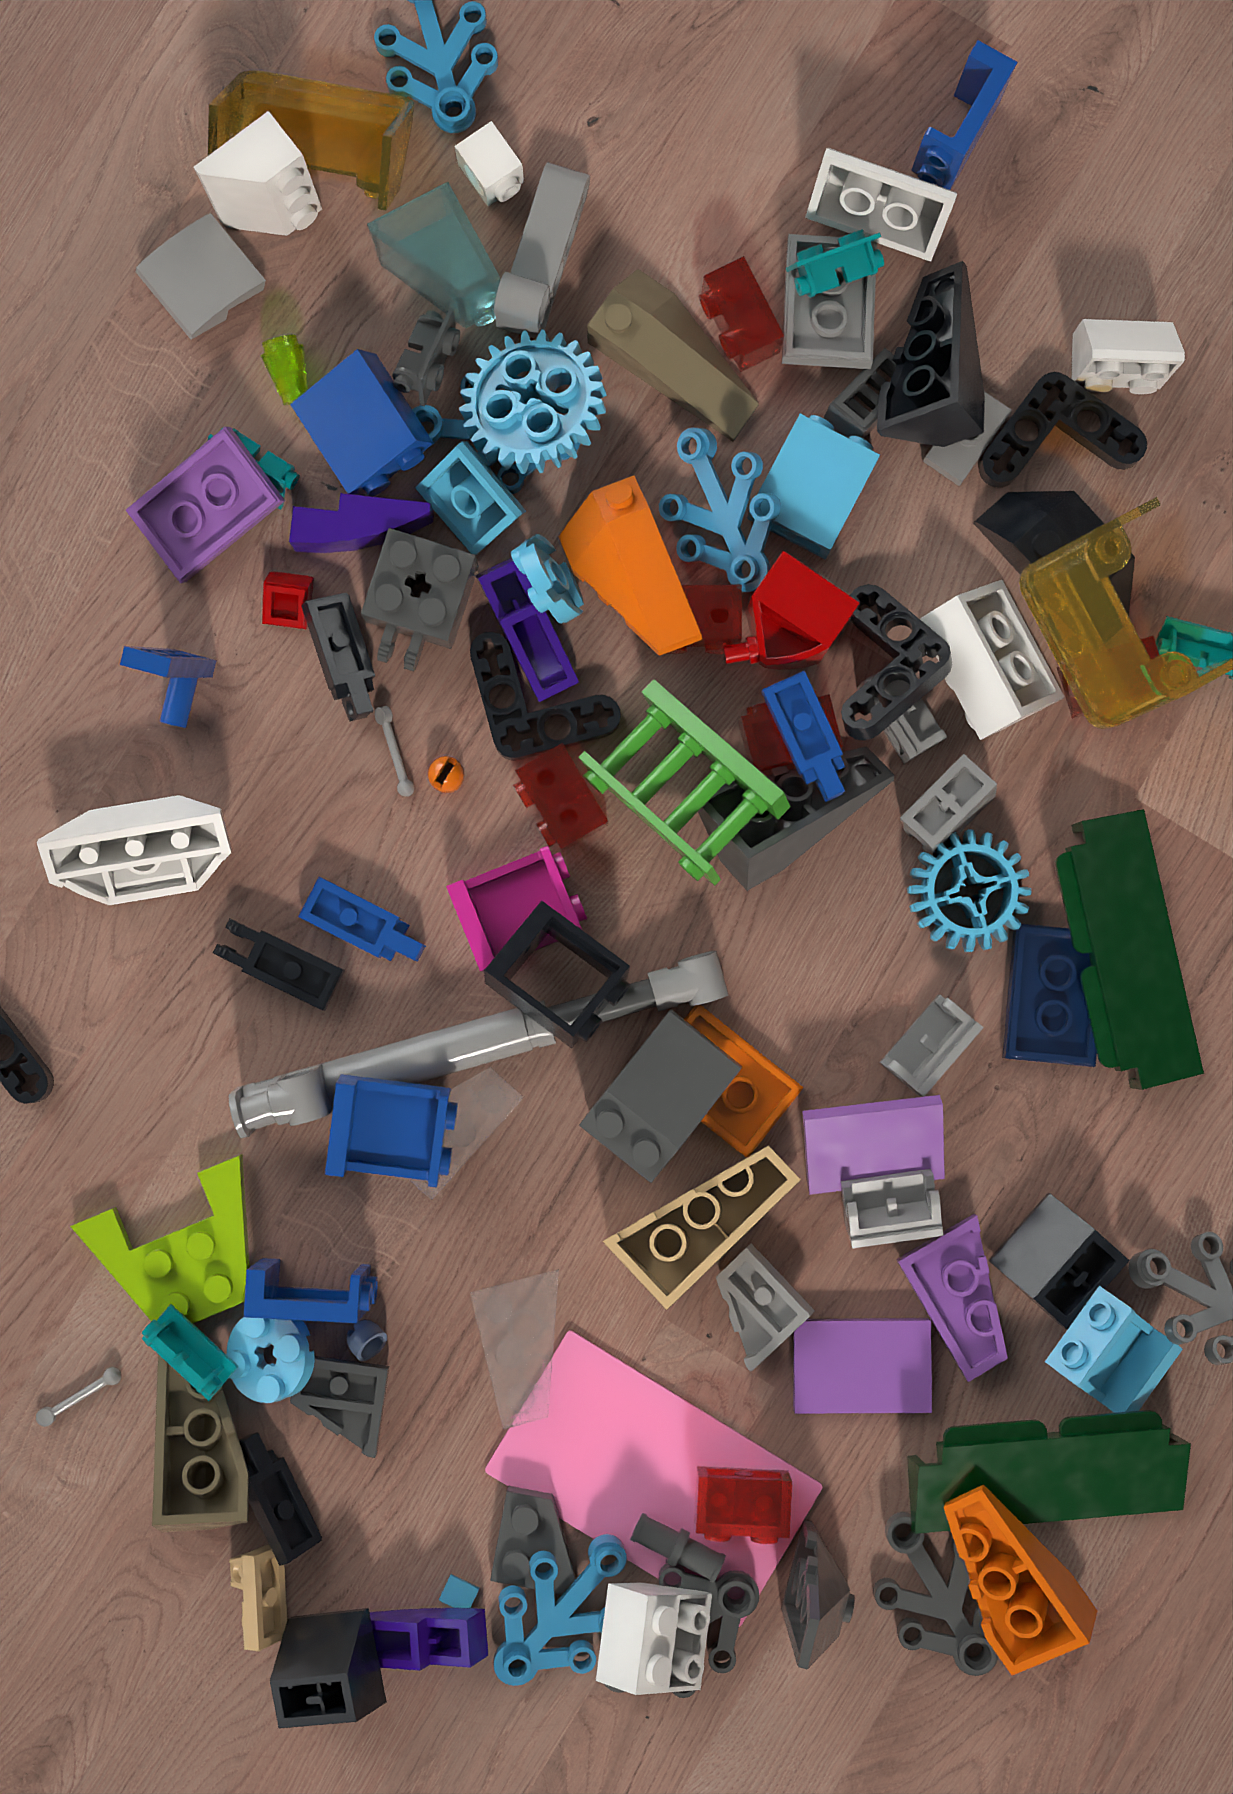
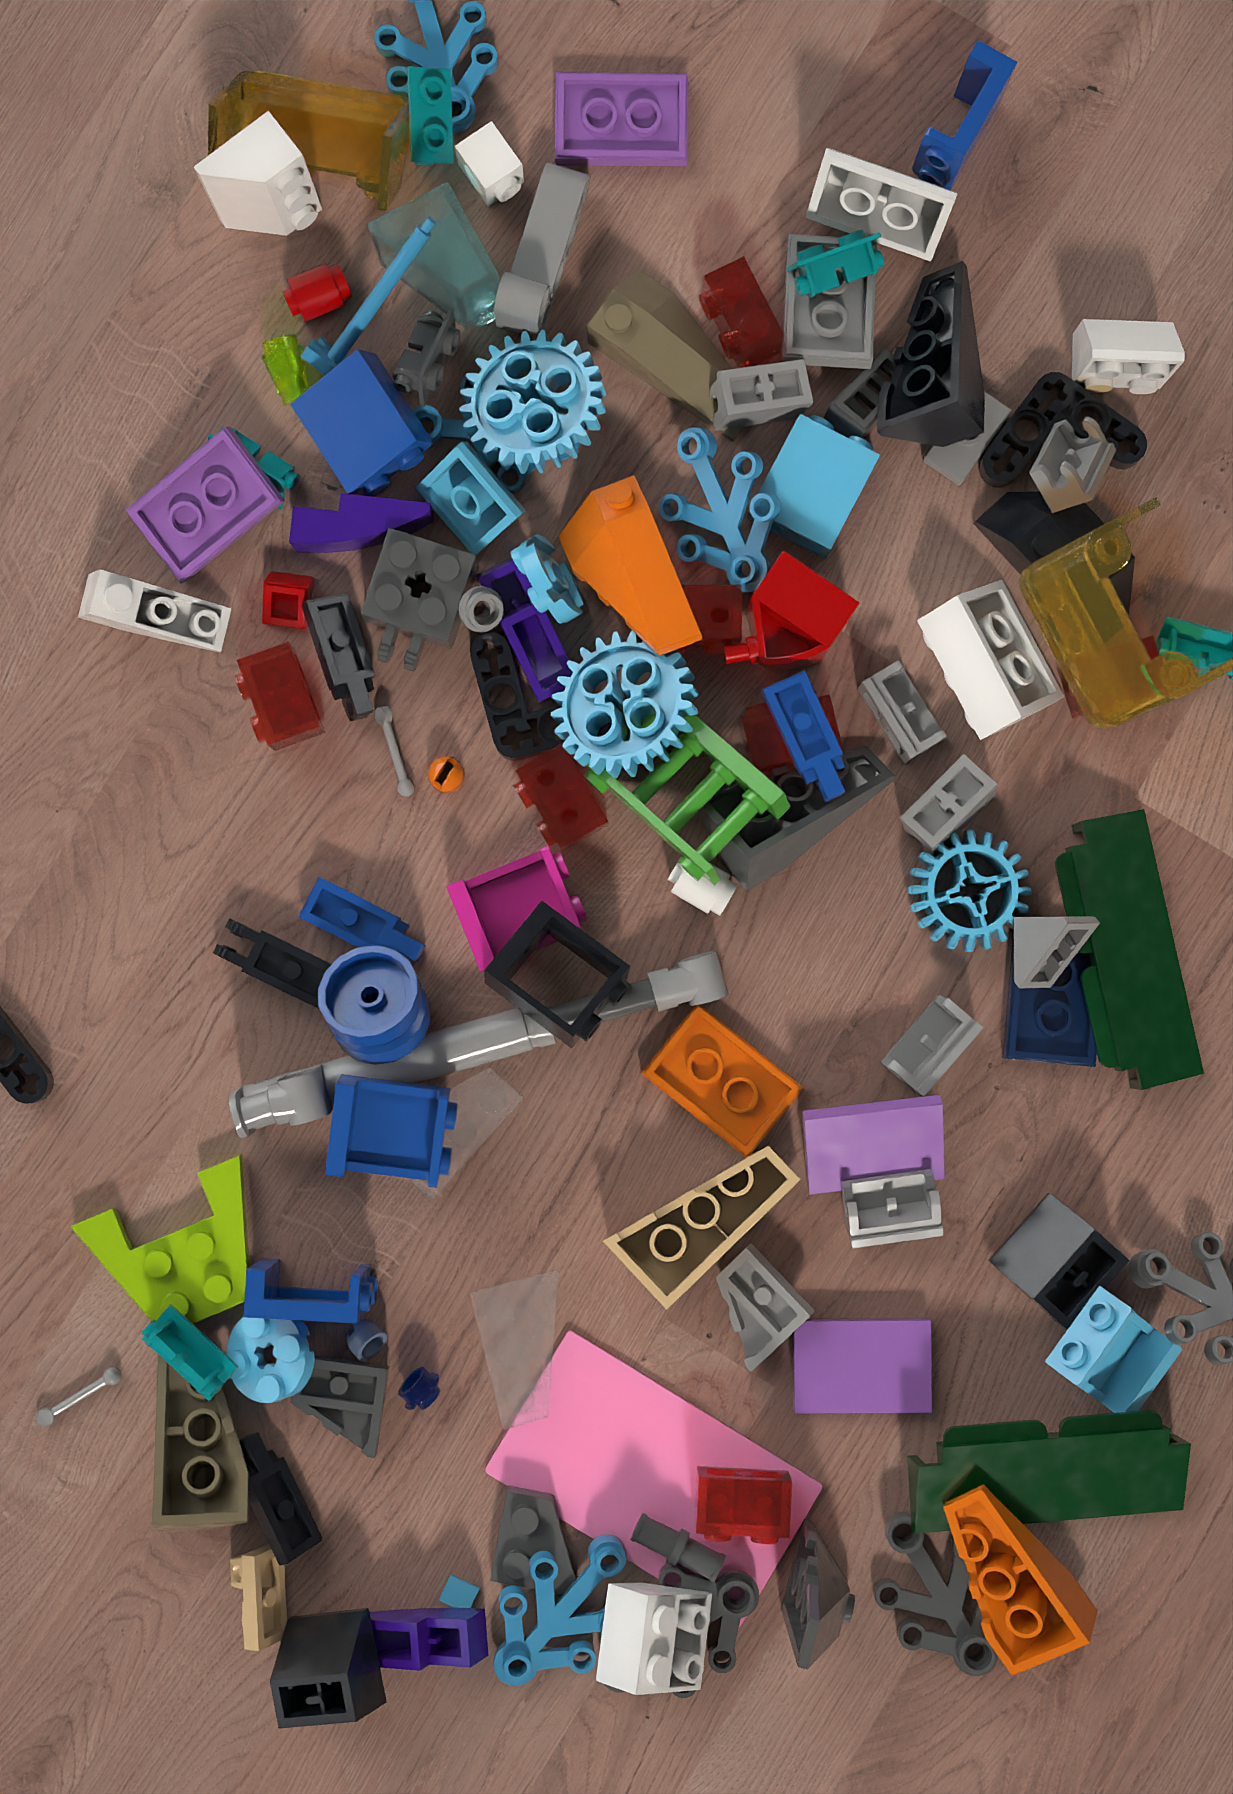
white wedge [37,795,232,905] -> none
blue piece [120,646,217,728] -> none
light grey slope [135,213,266,340] -> none
dark grey slope [579,1010,742,1183] -> none
black beam [841,584,952,741] -> none
medium lavender wing [896,1214,1008,1382] -> none
none -> white slope [78,569,231,652]
none -> clear red brick [235,641,326,751]
none -> red brick [282,263,352,322]
none -> dark azure piece [300,216,436,376]
none -> blue wheel [318,945,431,1065]
none -> clear blue plate [398,1367,440,1410]
none -> teal hinge [407,66,454,166]
none -> light grey plate [458,586,503,632]
none -> medium azure gear [551,630,699,778]
none -> medium lavender tile [555,72,688,166]
none -> white brick [667,857,738,916]
none -> light grey hinge [709,359,814,431]
none -> light grey slope [1014,917,1100,988]
none -> light grey hinge [1029,417,1117,513]

